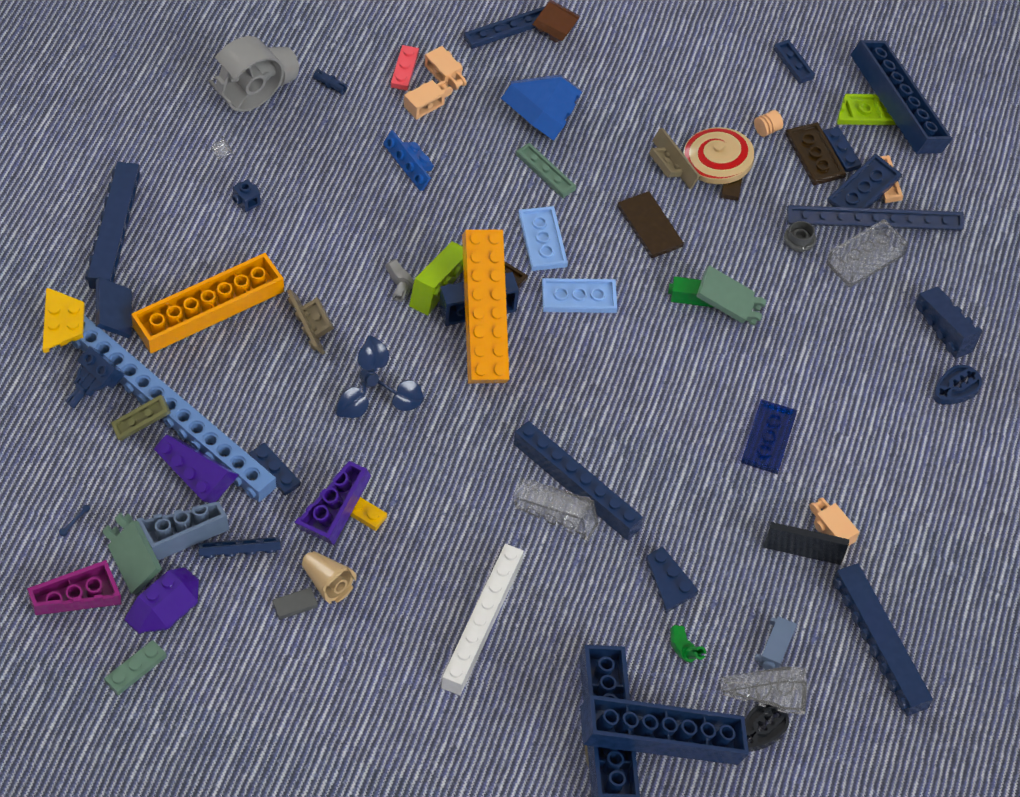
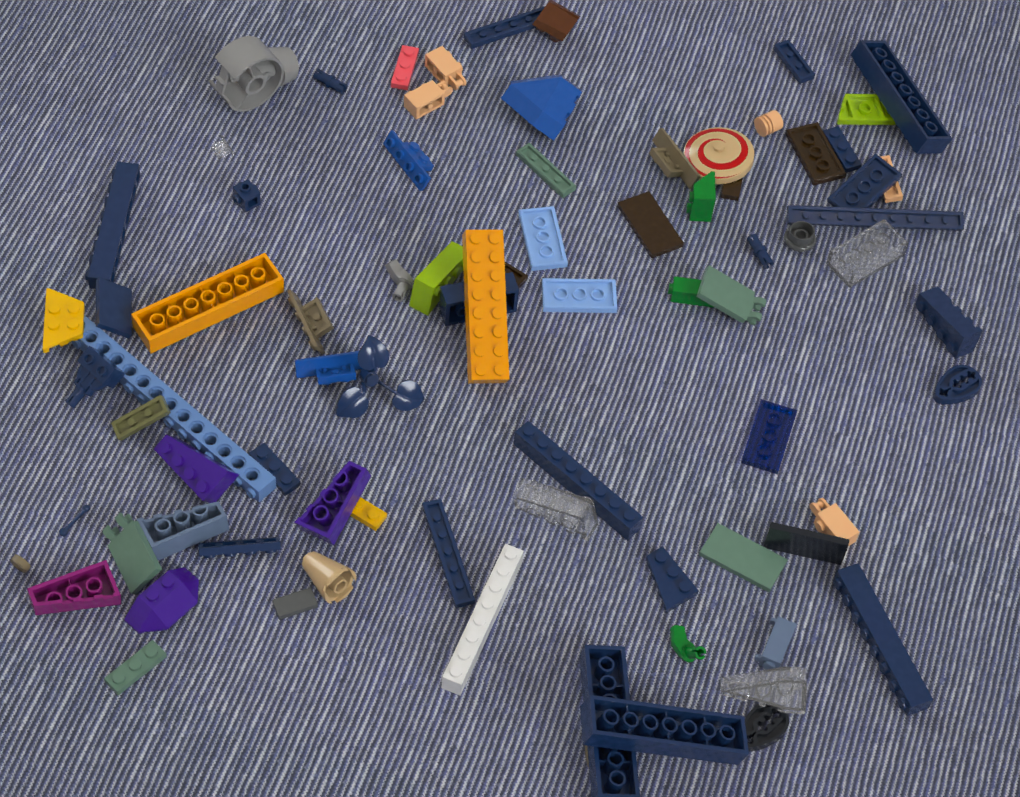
none -> dark tan tile [10,554,31,573]
none -> blue bracket [295,351,363,385]
none -> dark blue plate [422,499,475,608]
none -> green slope [686,171,716,222]
none -> sand green tile [699,523,788,592]
none -> dark blue pin [747,234,774,269]

